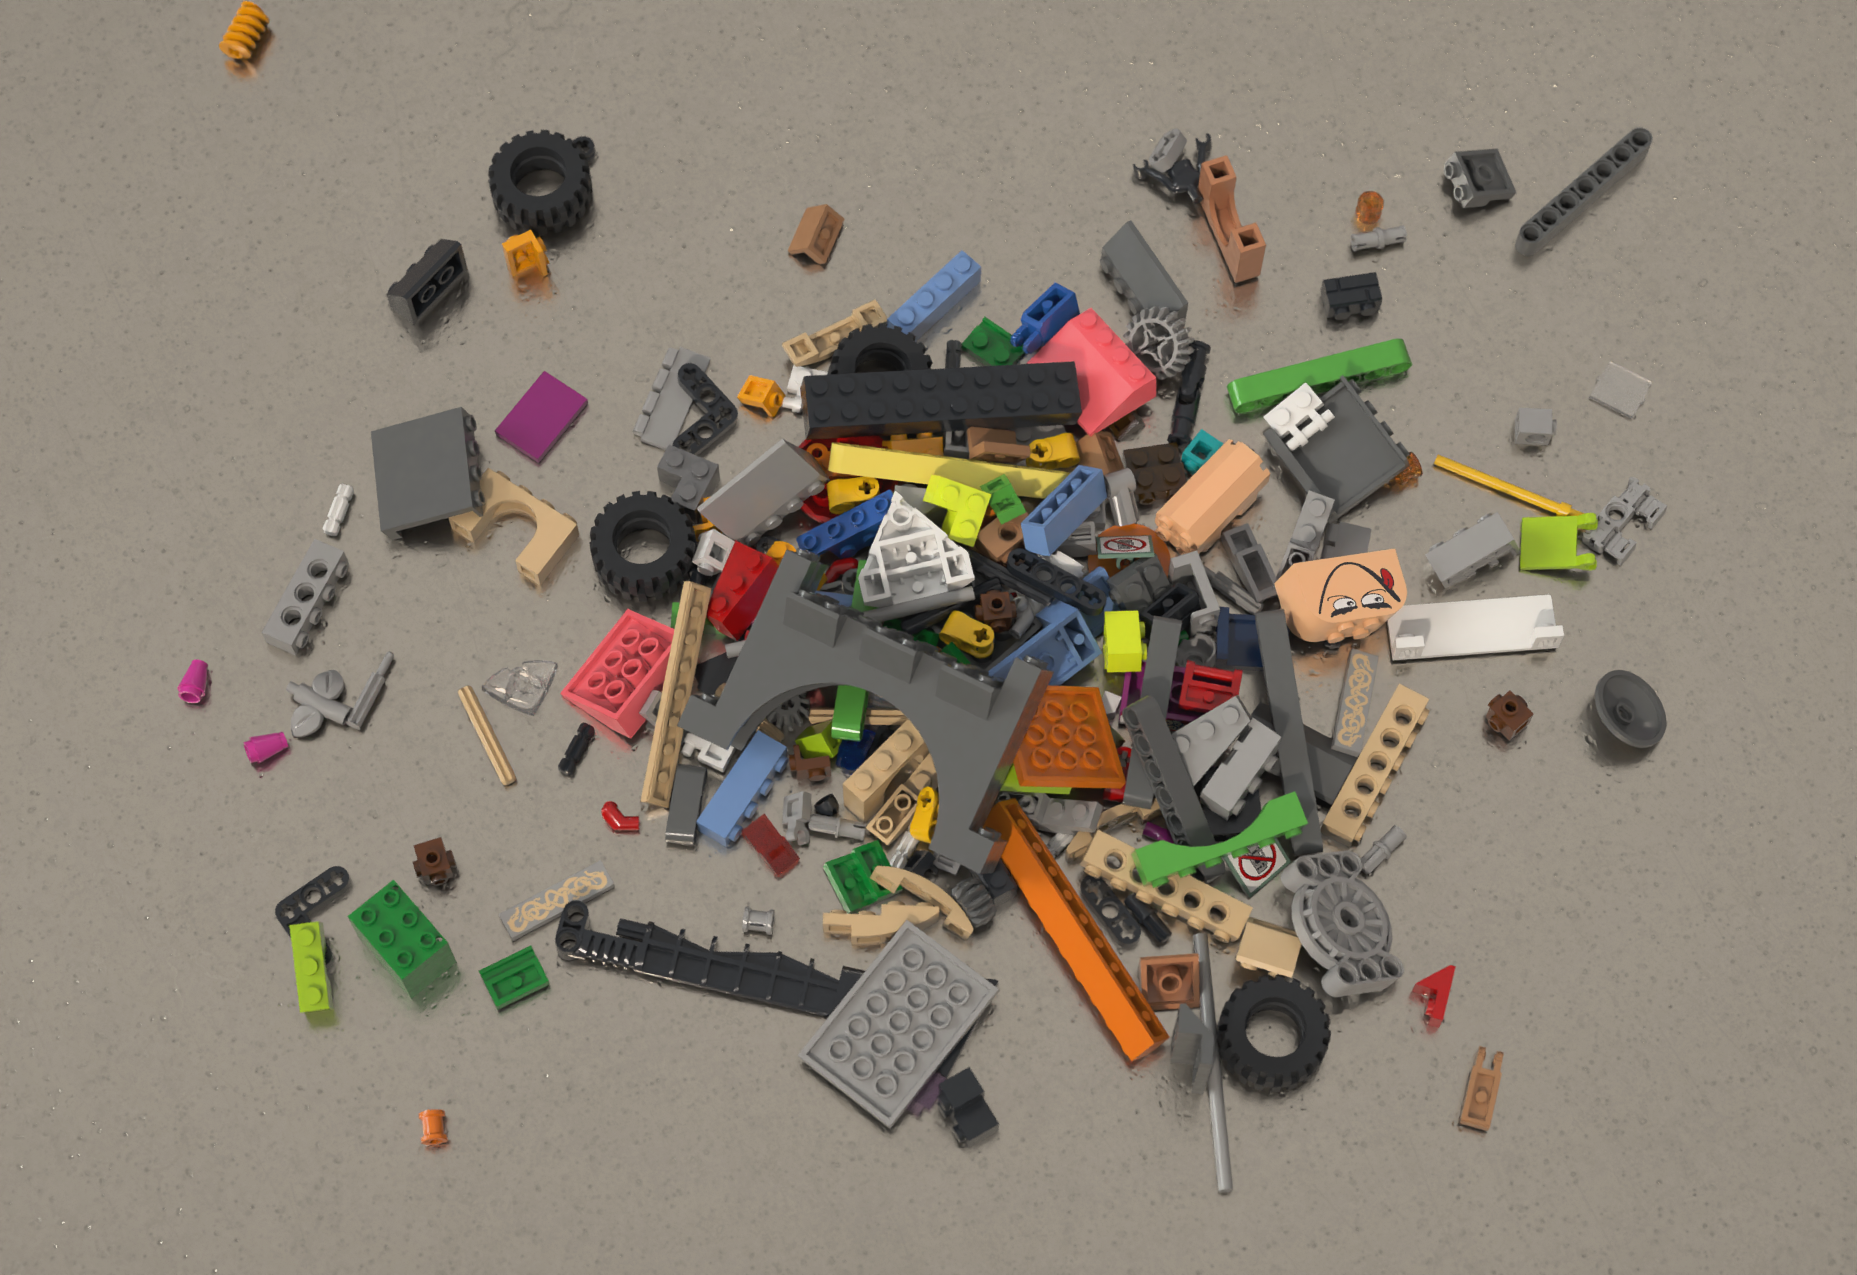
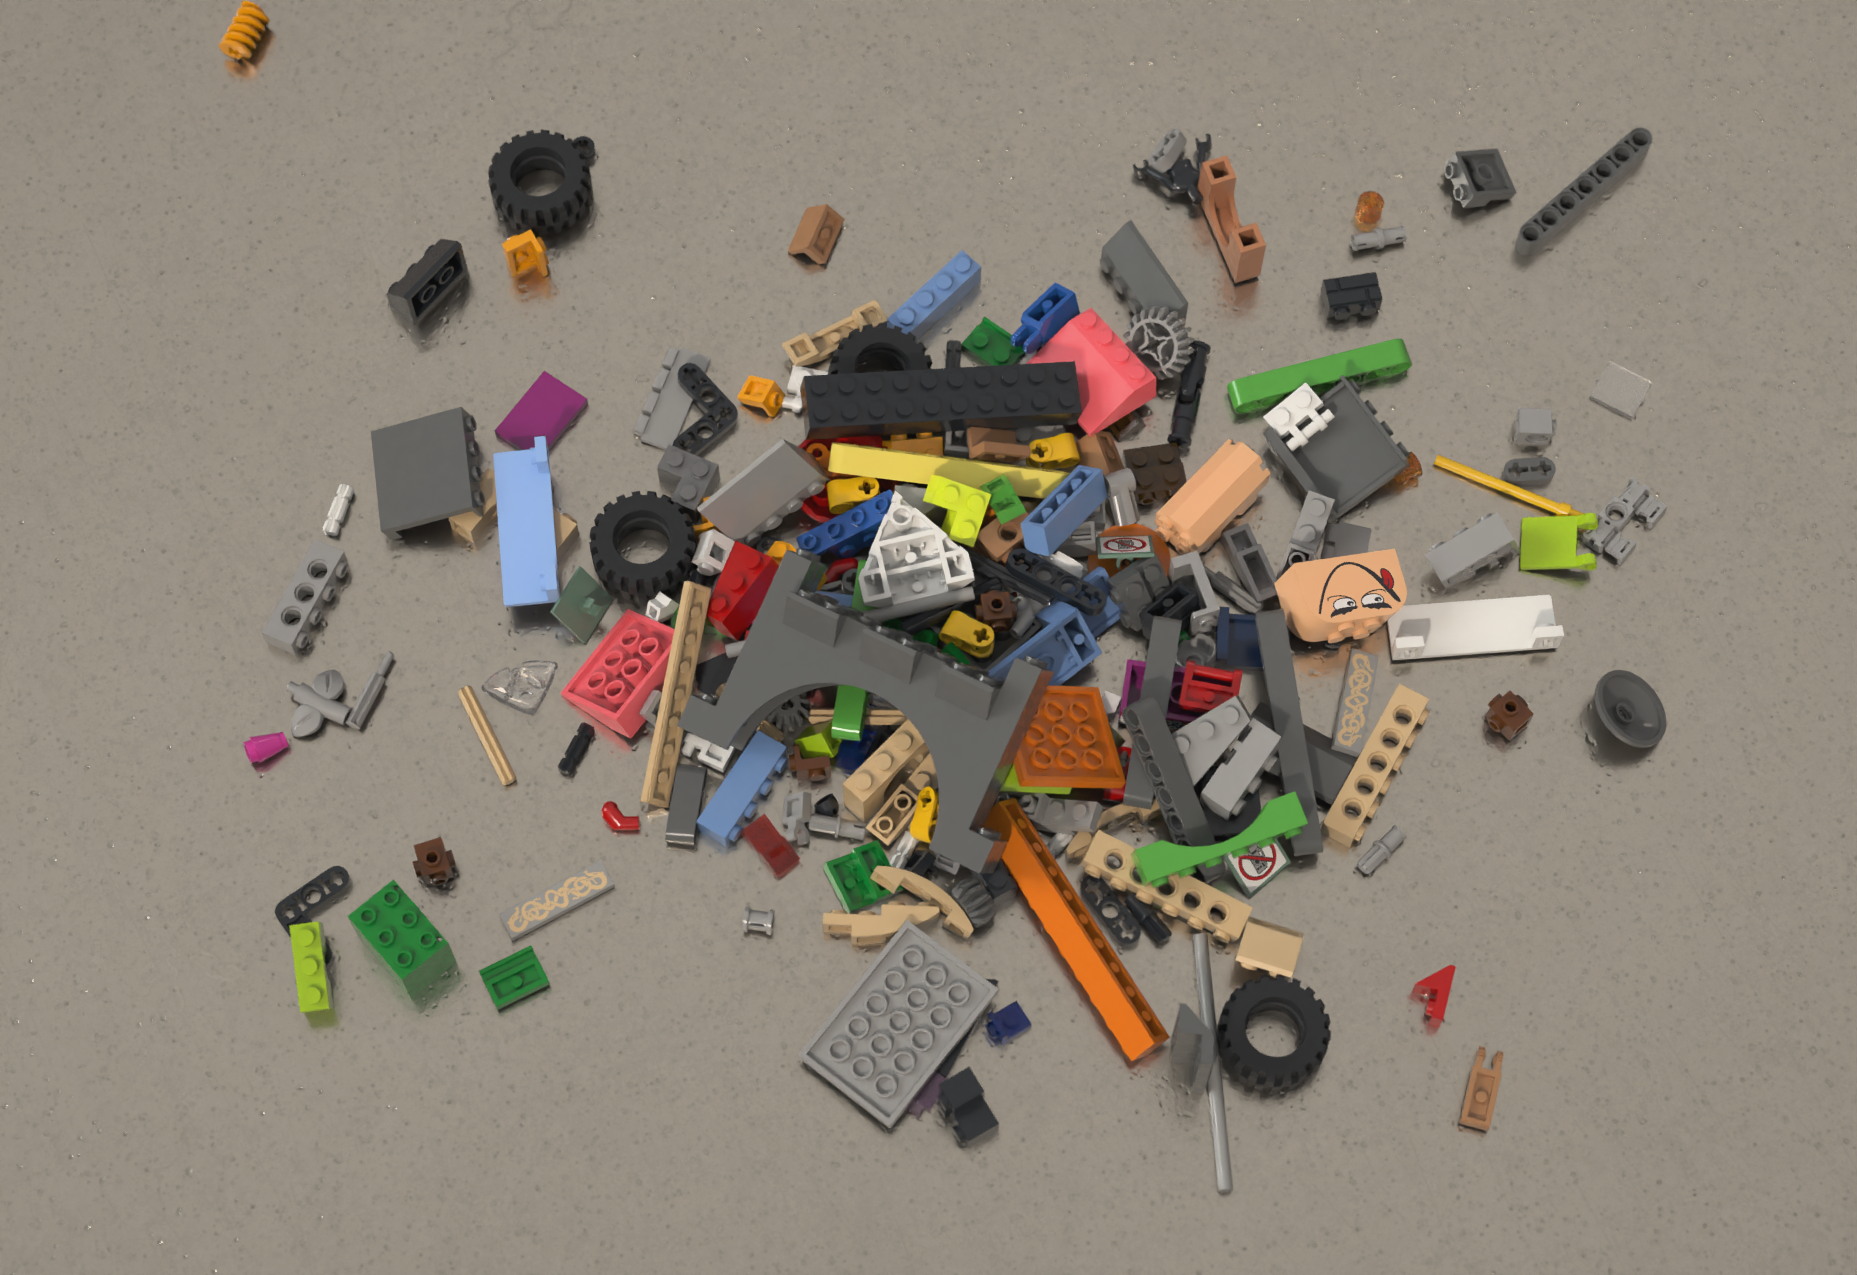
dark pink cone [177,659,208,703] -> none
orange bush [419,1109,448,1145] -> none
black piece [555,900,865,1017] -> none
neon yellow brick [1103,611,1147,672] -> none
nougat slope [1138,953,1200,1010] -> none
magenta arm [1142,821,1175,844] -> none
teal brick [1181,429,1224,475] -> none
light grey piece [1281,851,1404,997] -> none
none -> light blue bracket [493,436,560,607]
none -> sand green piece [550,566,613,644]
none -> white piece [646,591,679,623]
none -> clear blue bracket [985,1001,1032,1045]
none -> dark grey beam [1502,457,1556,487]

